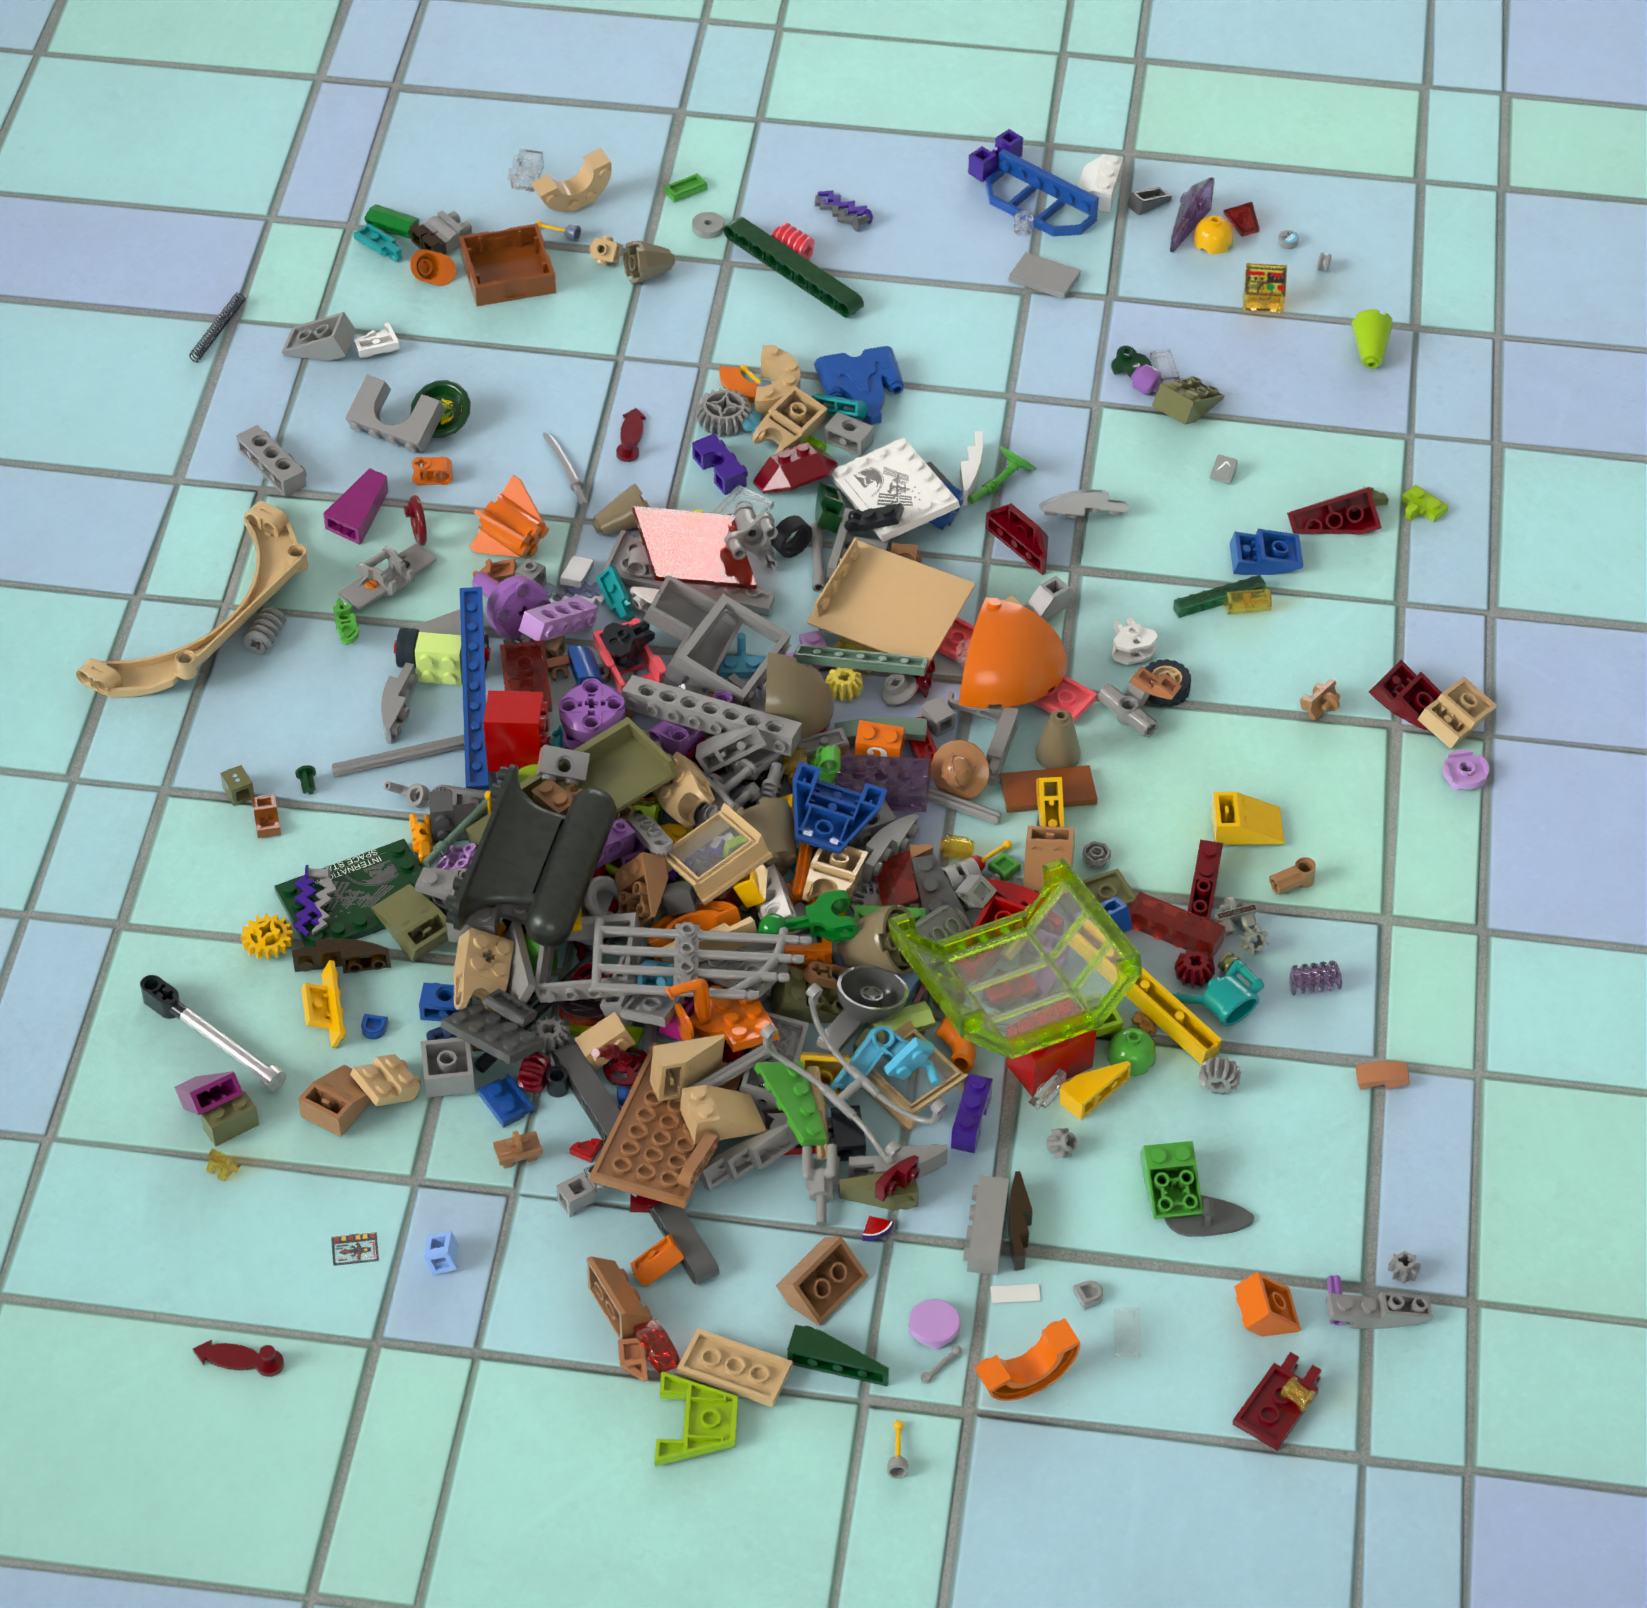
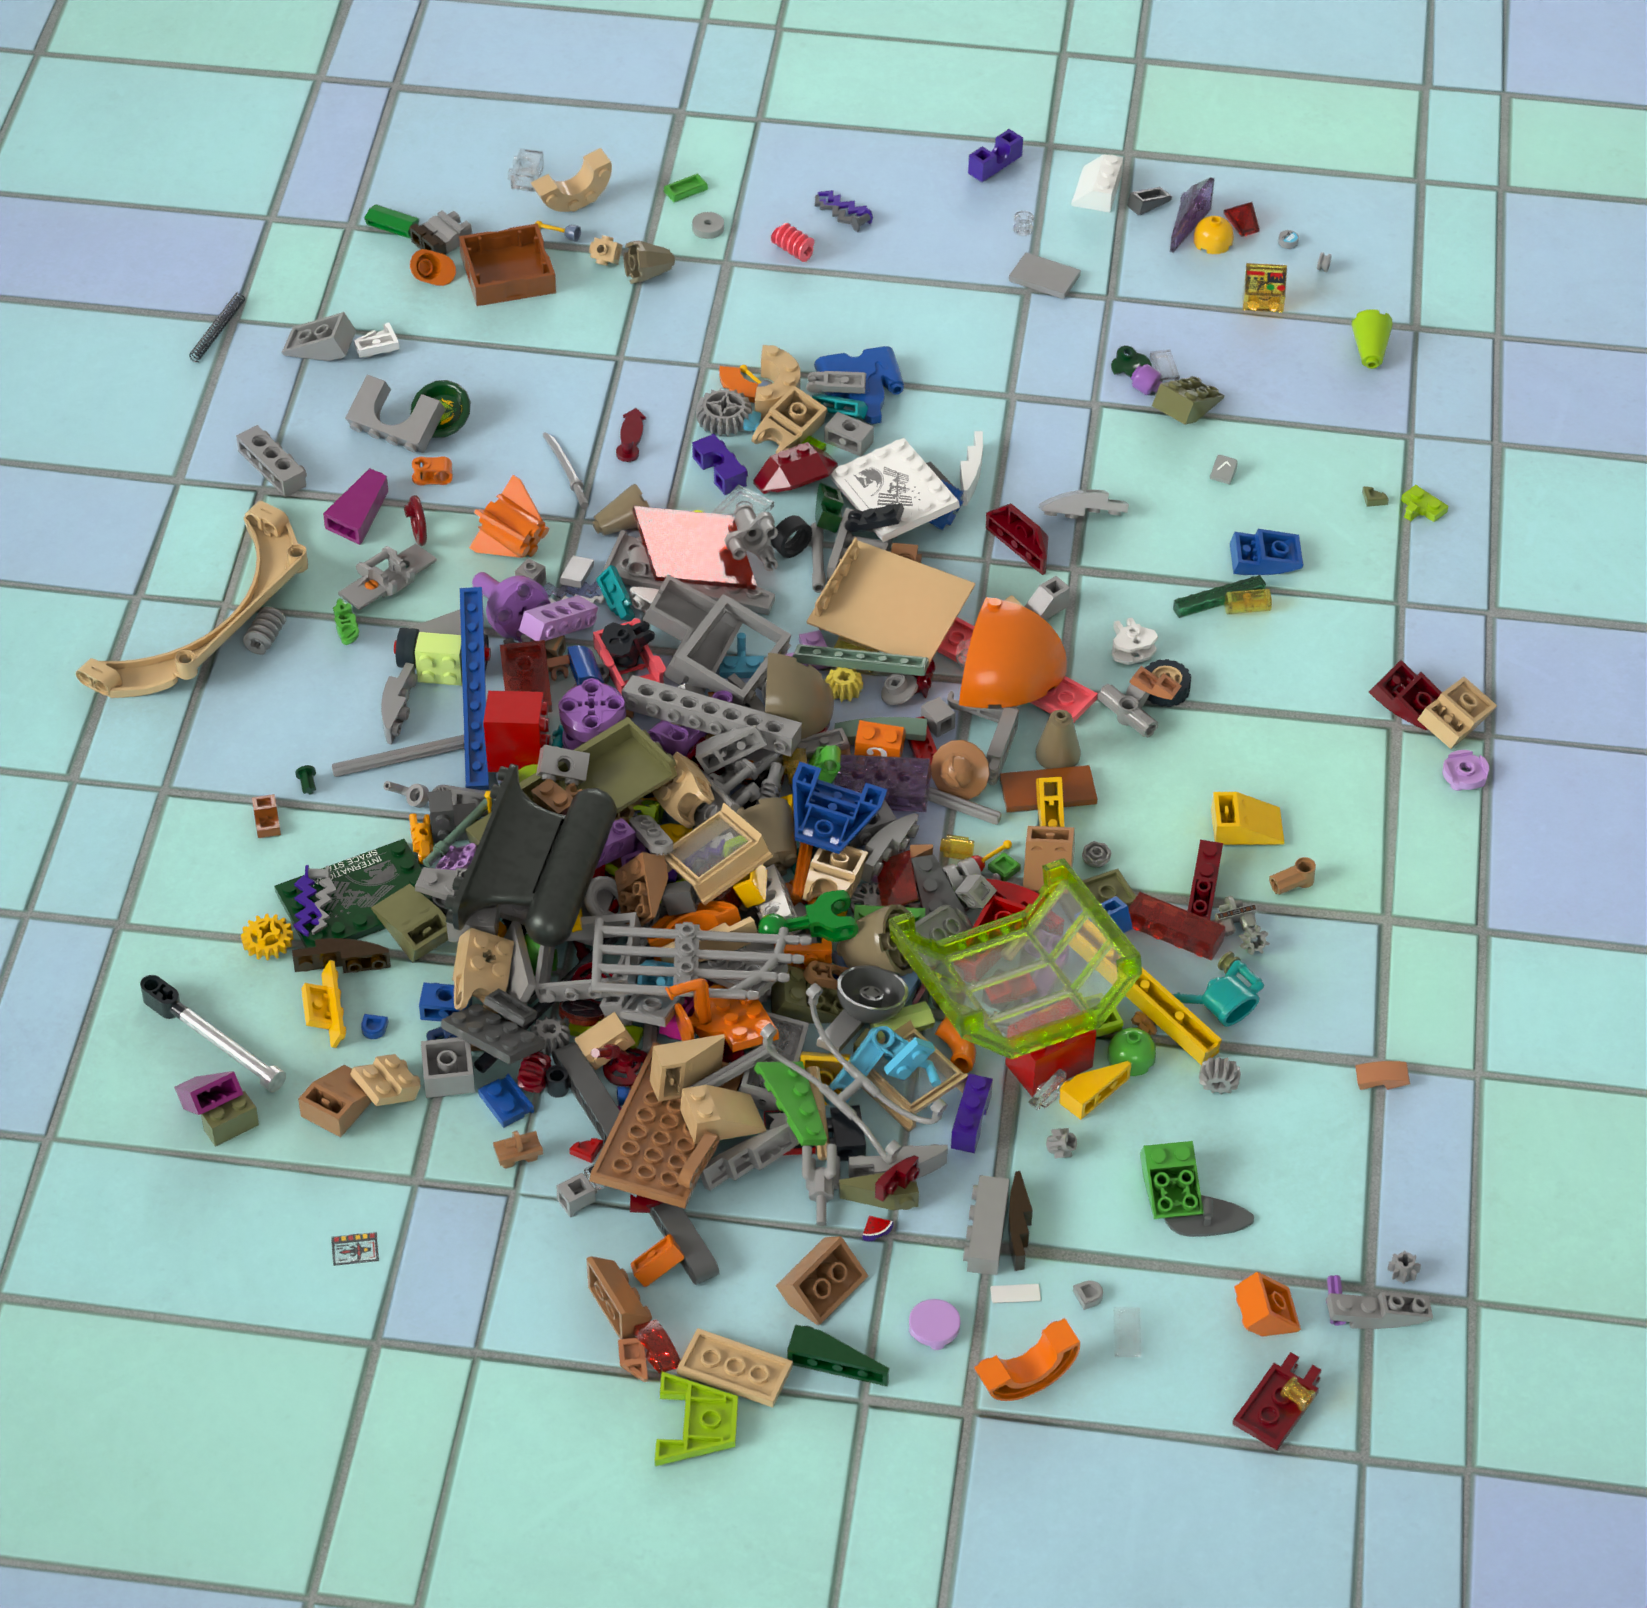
dark red brick [193,1339,284,1377] -> none
clear yellow tile [206,1149,242,1181] -> none
olive brick [220,765,255,806] -> none
teal hinge [353,223,403,262] -> none
light blue brick [424,1231,458,1275] -> none
nougat slope [473,559,517,582] -> none
dark green beam [723,217,864,318] -> none
light grey hinge [887,1420,908,1479] -> none
light grey hinge [921,1346,962,1384] -> none
bright green dish [967,446,1037,504] -> none
blue plate [986,149,1099,237] -> none
dark red gear [1174,948,1215,988] -> none
dark red wedge [1287,487,1382,534] -> none
clear purple piece [1289,960,1342,996] -> none
medium nougat hips [1300,679,1340,720] -> none
none -> light grey hinge [807,371,866,394]

